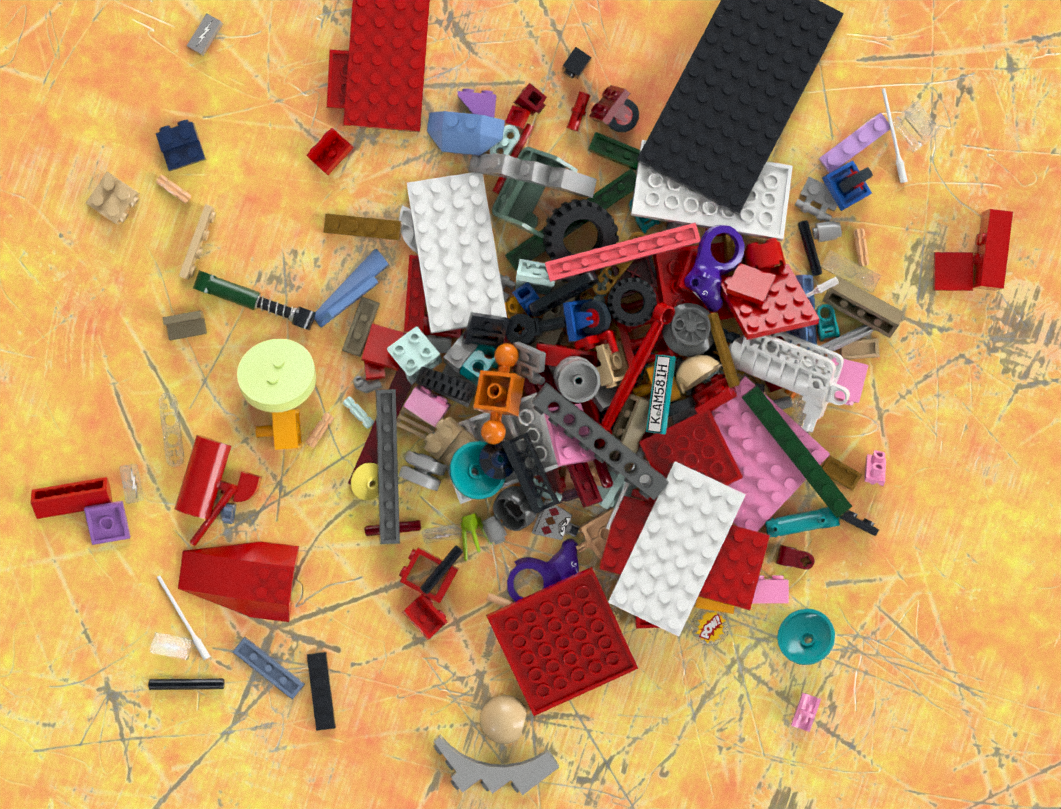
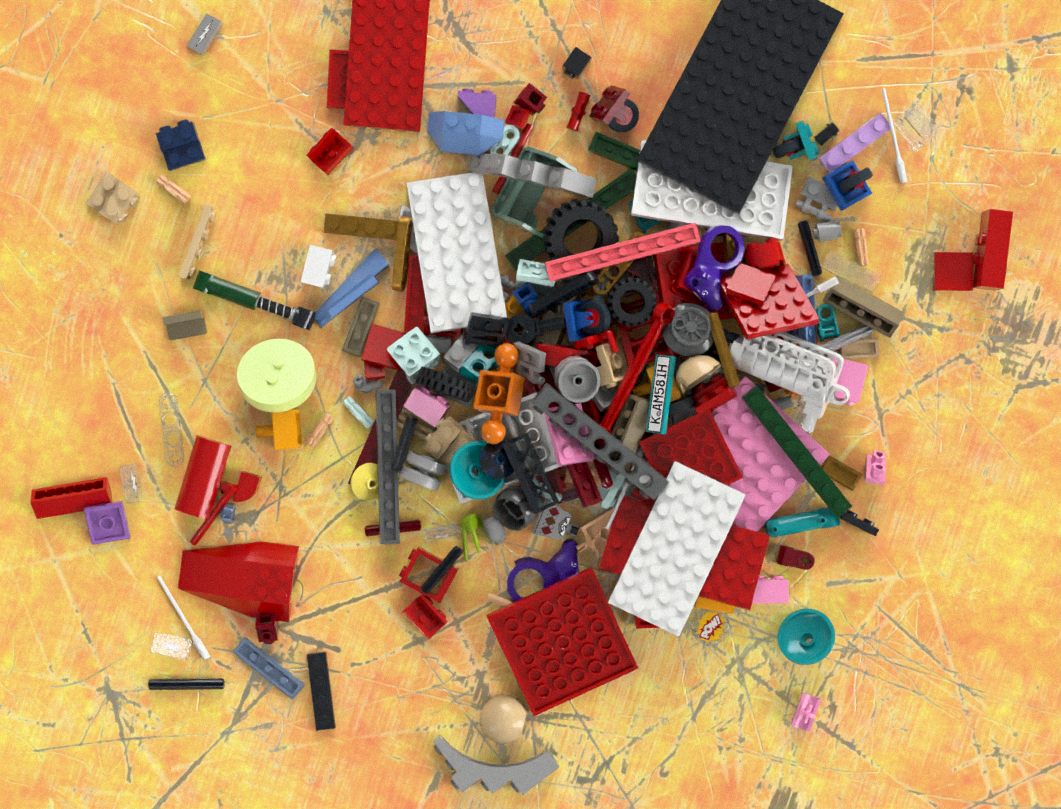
none -> dark red brick [255,613,279,644]
none -> white brick [301,245,336,289]
none -> black axle [391,417,417,471]
none -> pearl gold beam [392,216,412,292]
none -> plate [773,121,820,162]
none -> black pin [814,123,839,146]

